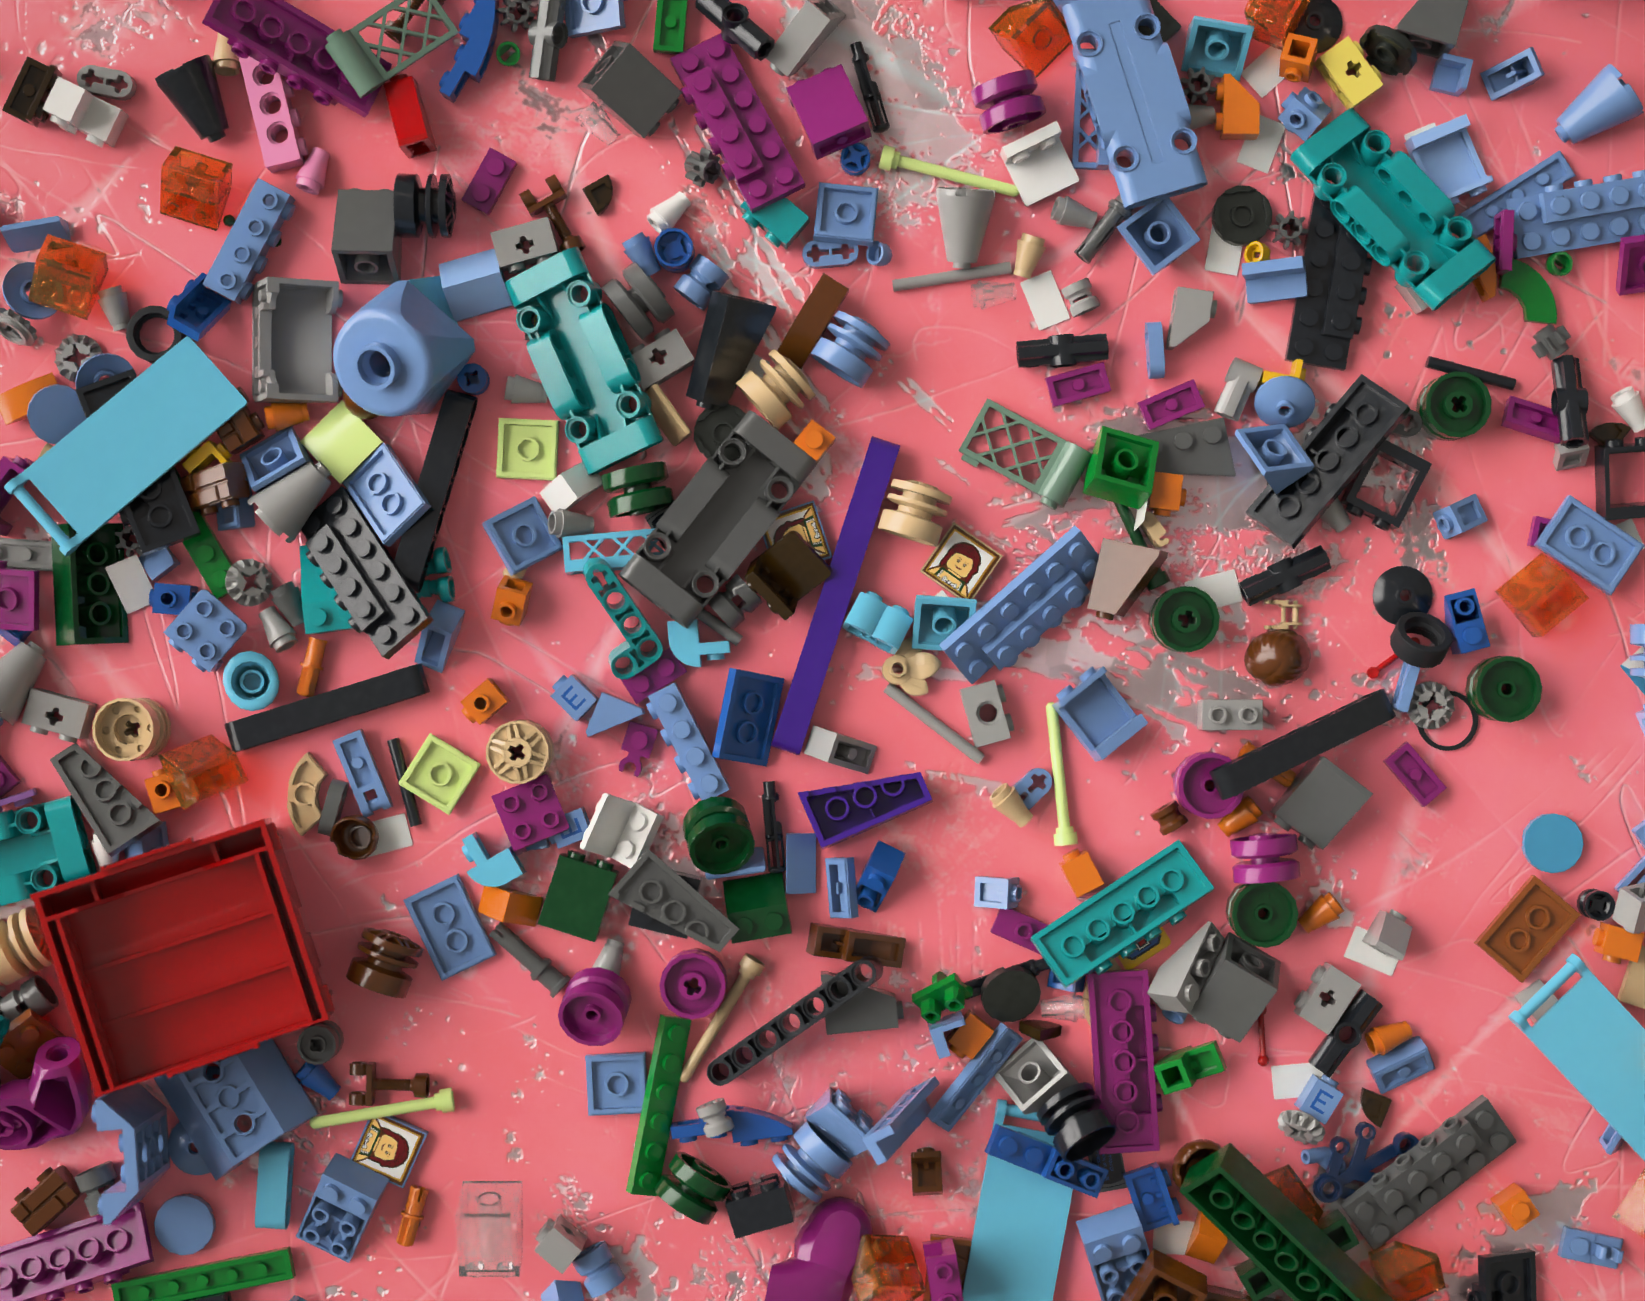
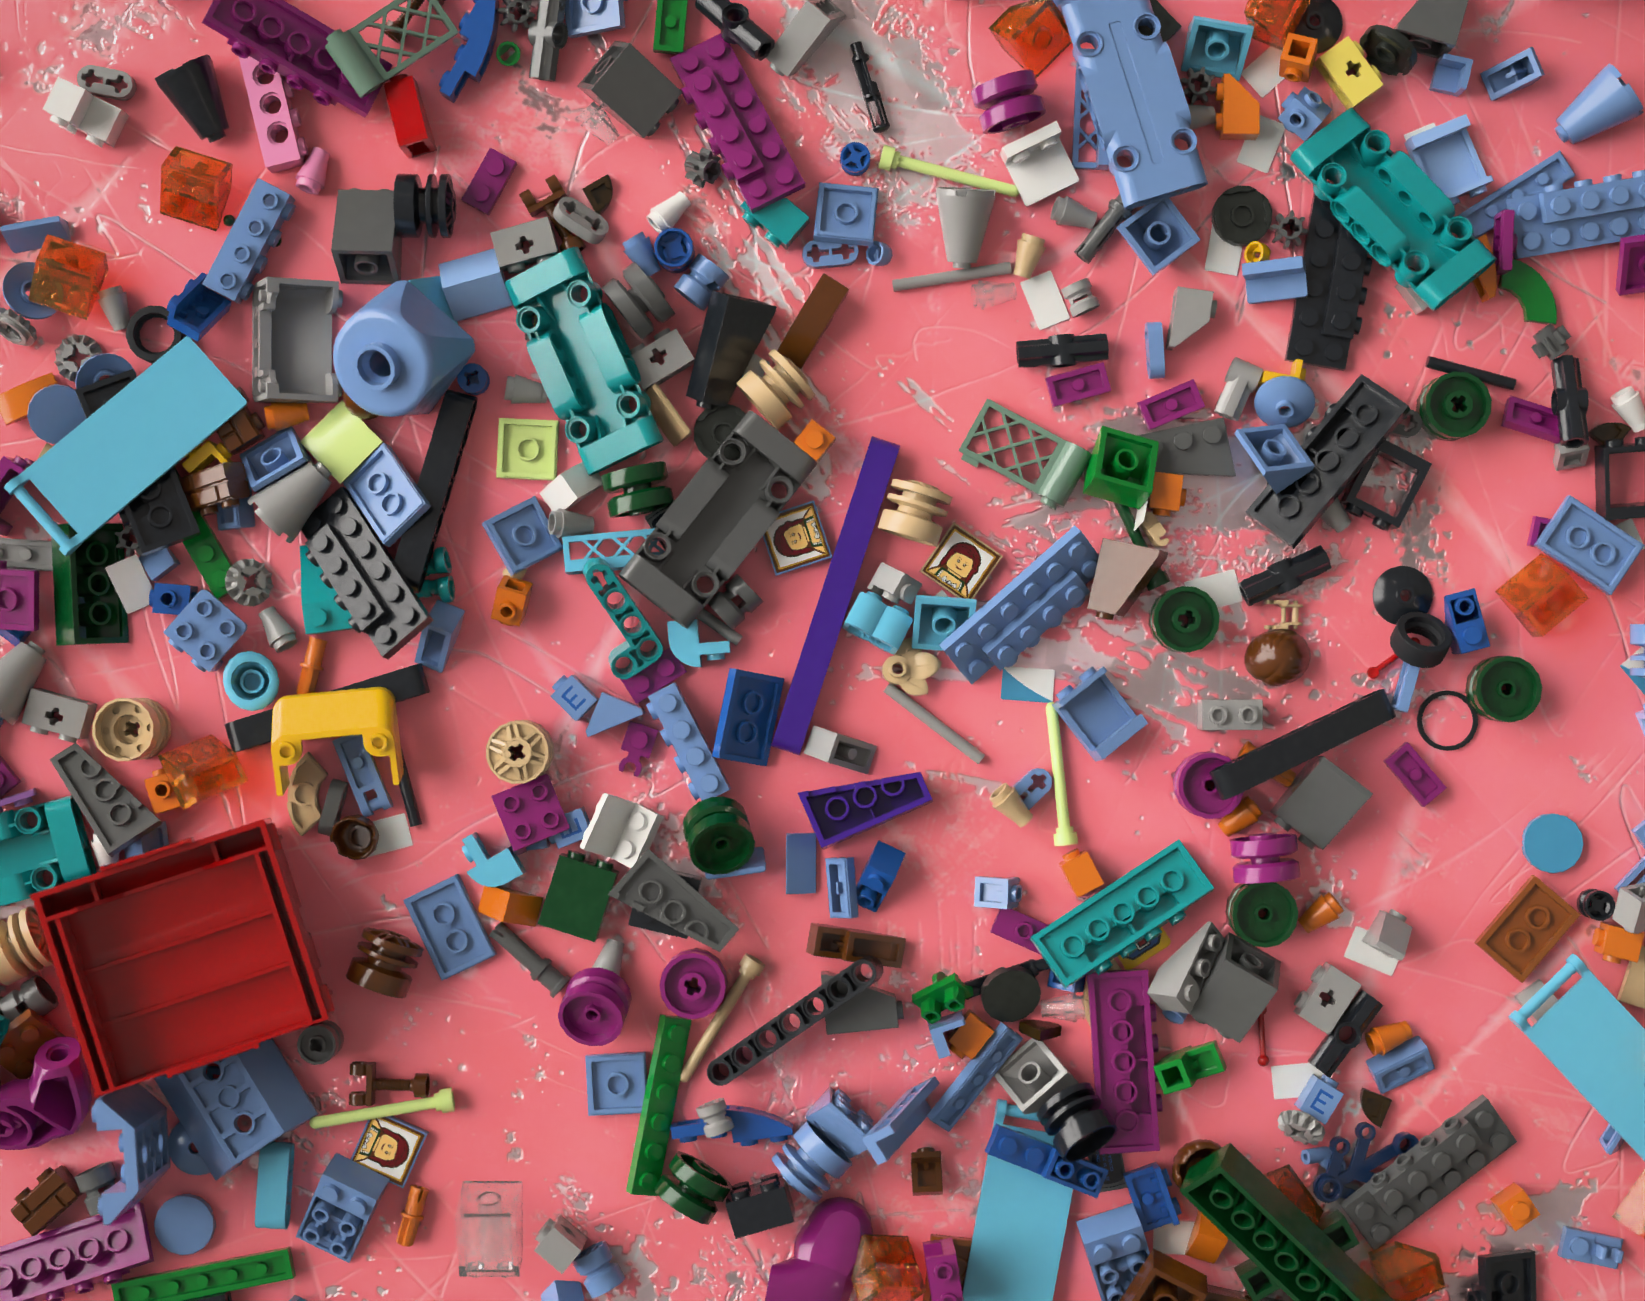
dark brown bracket [2,56,63,128] -> none
tan cone [212,32,241,76] -> none
dark grey cone [270,581,304,627] -> none
blue cone [295,1062,341,1100] -> none
yellowish green tile [398,733,481,815] -> none
orange brick [460,678,510,725] -> none
dark green slope [723,873,792,944] -> none
dark brown bracket [744,531,832,620] -> none
black piece [761,781,786,874] -> none
magenta panel [786,64,872,160] -> none
medium blue wheel [810,310,890,388] -> none
light grey brick [959,680,1014,748] -> none
reddish brown wheel [1150,800,1188,836] -> none
light grey gear [1407,681,1455,729] -> none
medium blue bracket [1433,493,1488,539] -> none
green hinge [1545,252,1573,276] -> none
none -> yellow windscreen [271,687,404,796]
none -> light grey beam [553,197,609,244]
none -> light grey brick [867,562,922,605]
none -> sticker [1001,666,1055,703]

